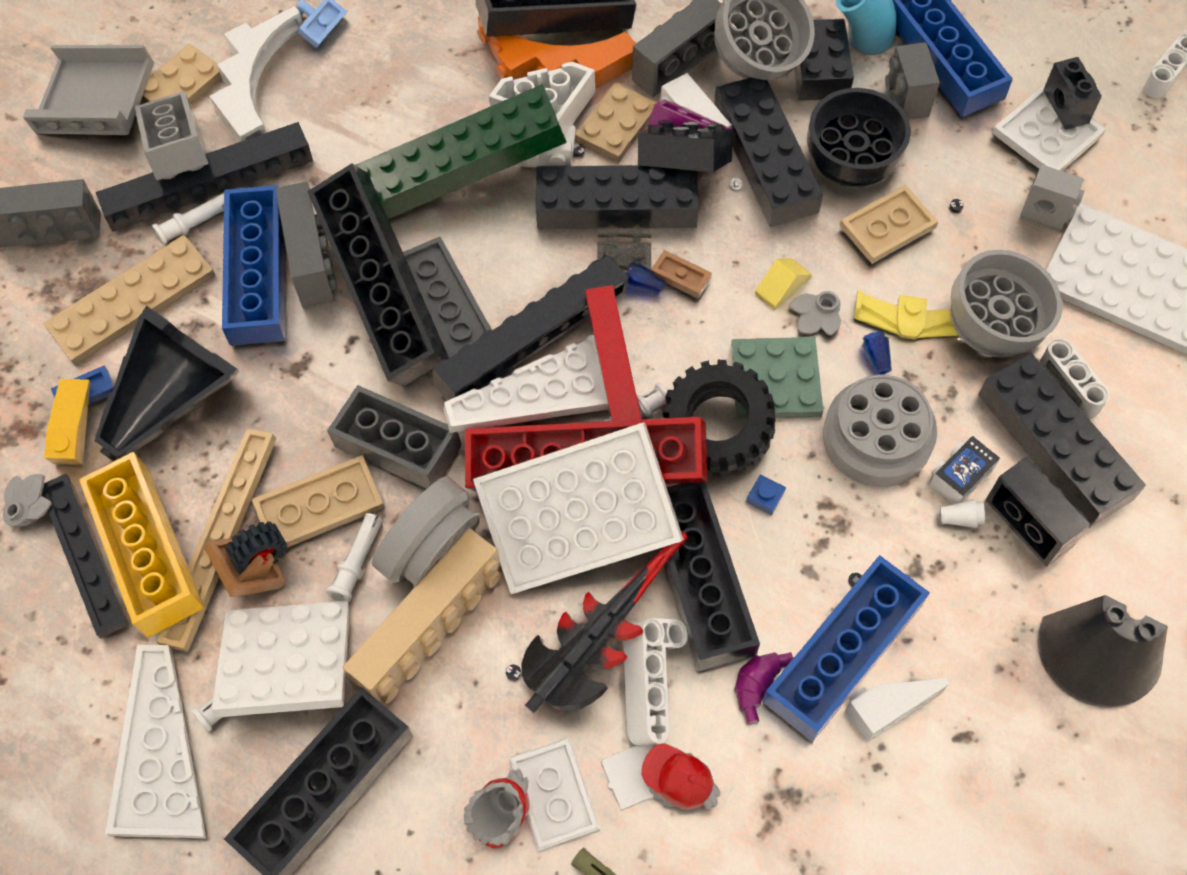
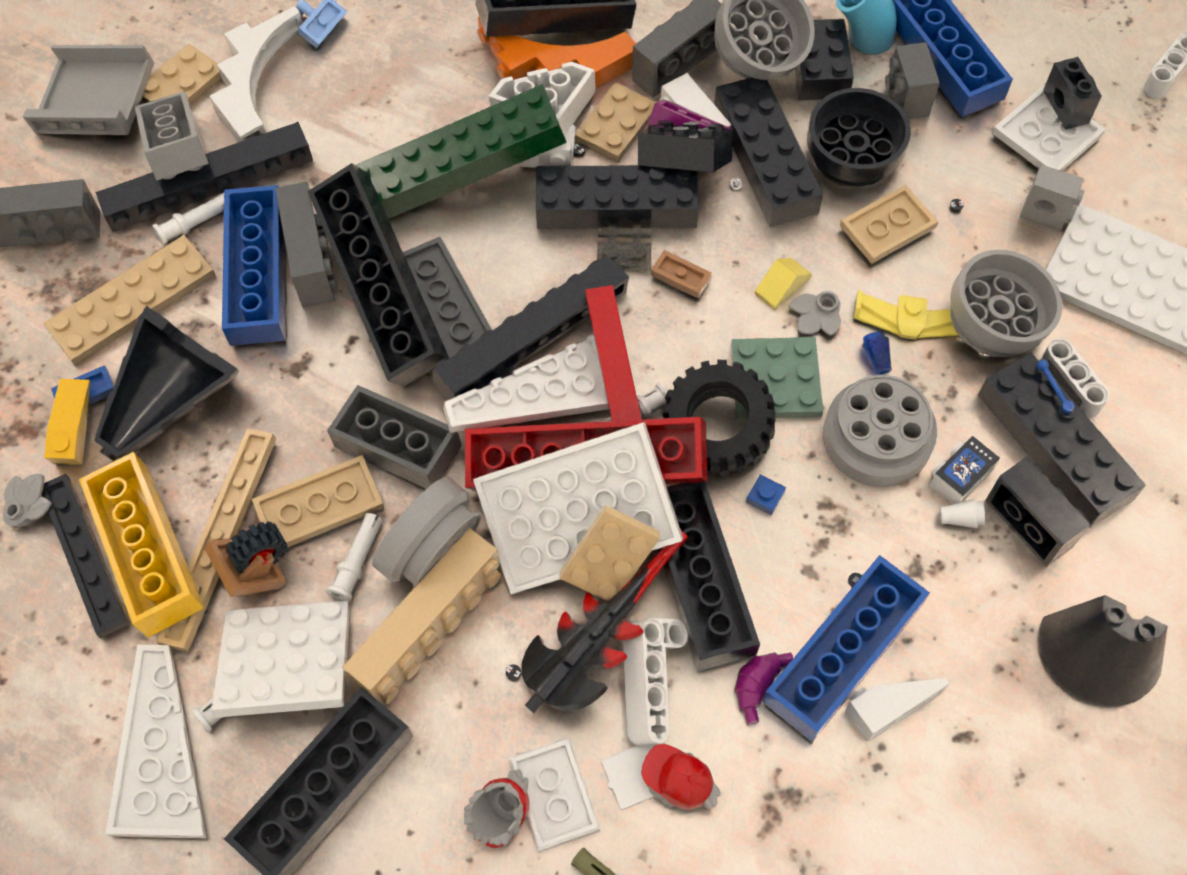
clear blue cone [626,262,666,296] -> none
none -> tan plate [560,505,660,601]
none -> blue hinge [1037,360,1074,413]

